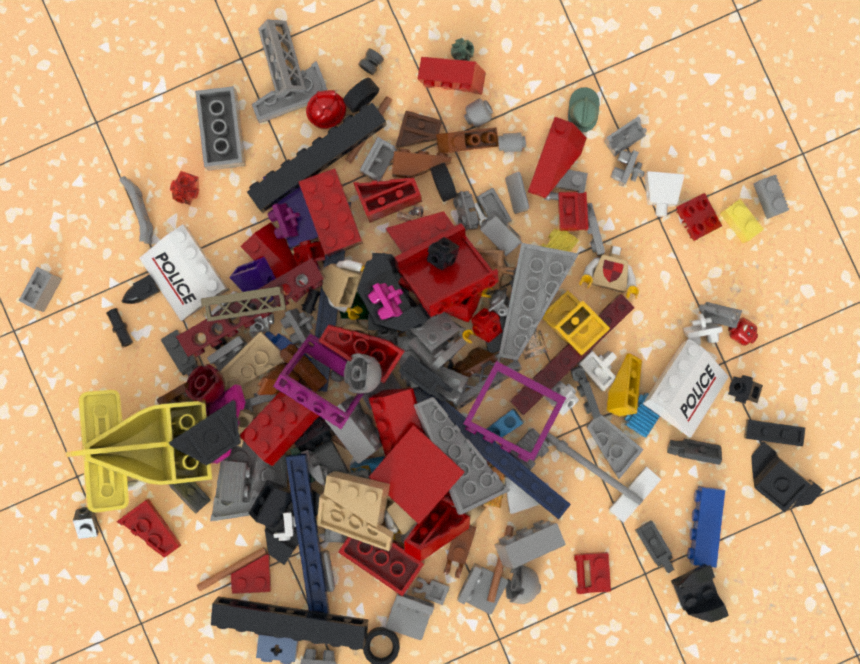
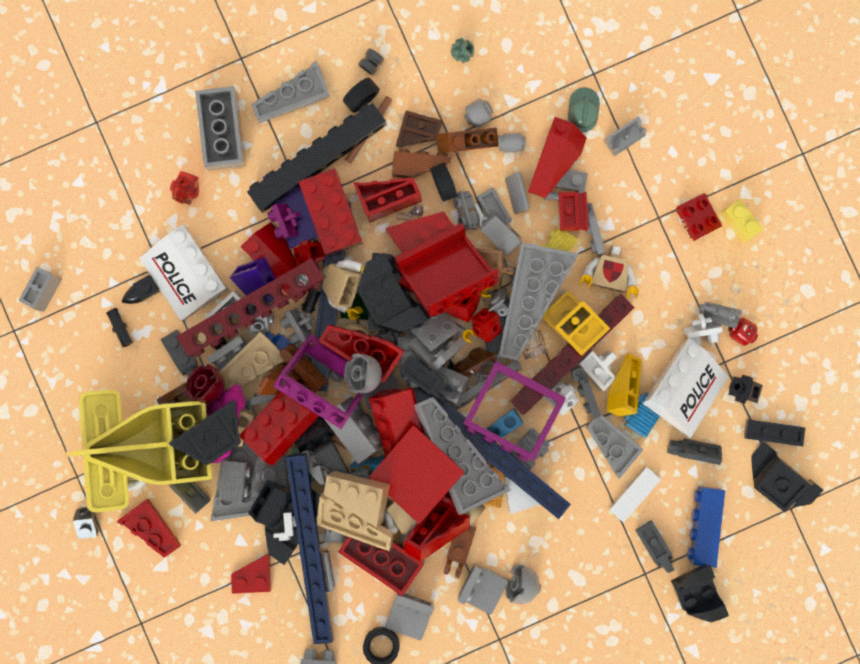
light grey piece [119,176,153,244] -> none
nougat bar [197,547,267,591] -> none
dark tan fence [200,286,286,322] -> none
black brick [211,596,369,650] -> none
sand blue brick [256,634,299,664] -> none
light grey fence [258,19,306,98] -> none
red piece [306,90,346,129] -> none
light grey hinge [360,137,397,182] -> none
dark pink hips [368,283,403,320] -> none
light grey plate [413,577,450,605] -> none
red wedge [417,57,486,95] -> none
black brick [427,237,460,270] -> none
nougat bar [487,525,514,603] -> none
light grey brick [494,520,566,569] -> none
light grey bar [545,433,644,505] -> none
red plate [574,552,611,594] -> none
light grey hips [610,150,645,187] -> none
white torso [644,171,684,217] -> none
light grey brick [753,175,790,219] -> none

